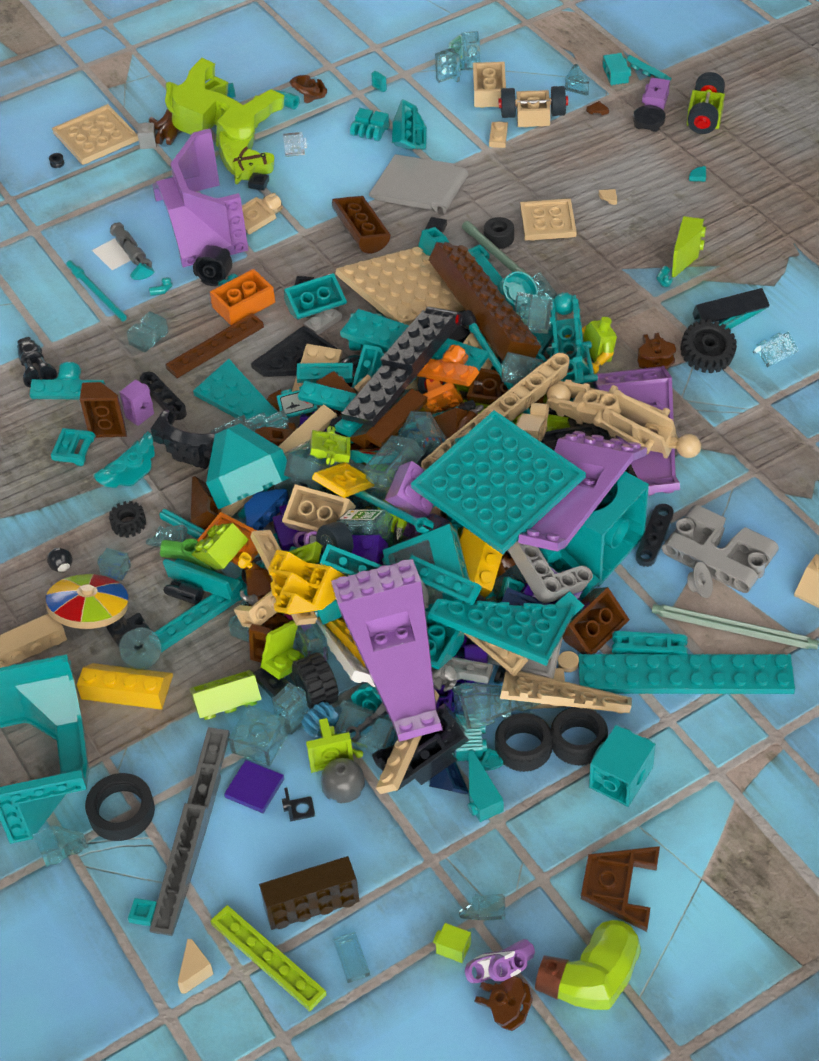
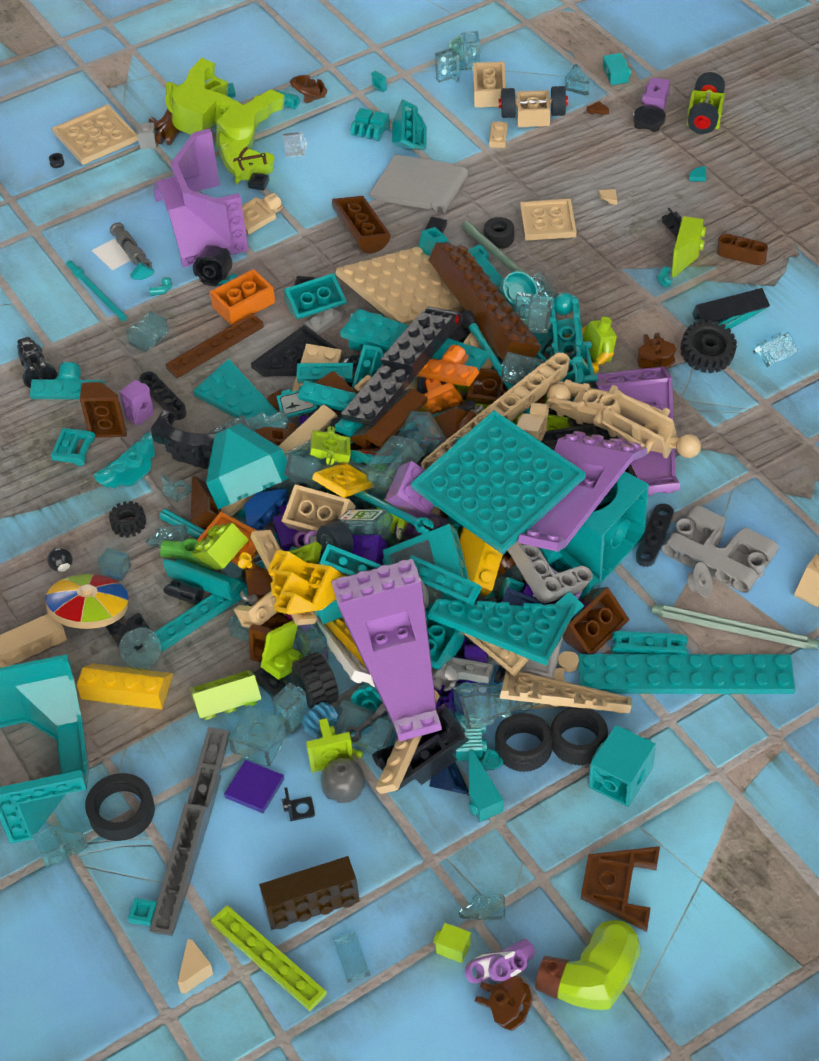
teal plate [627,55,672,81] -> none
none -> clear light blue bracket [161,475,192,503]
none -> black hinge [662,208,682,238]
none -> reddish brown beam [717,234,768,265]

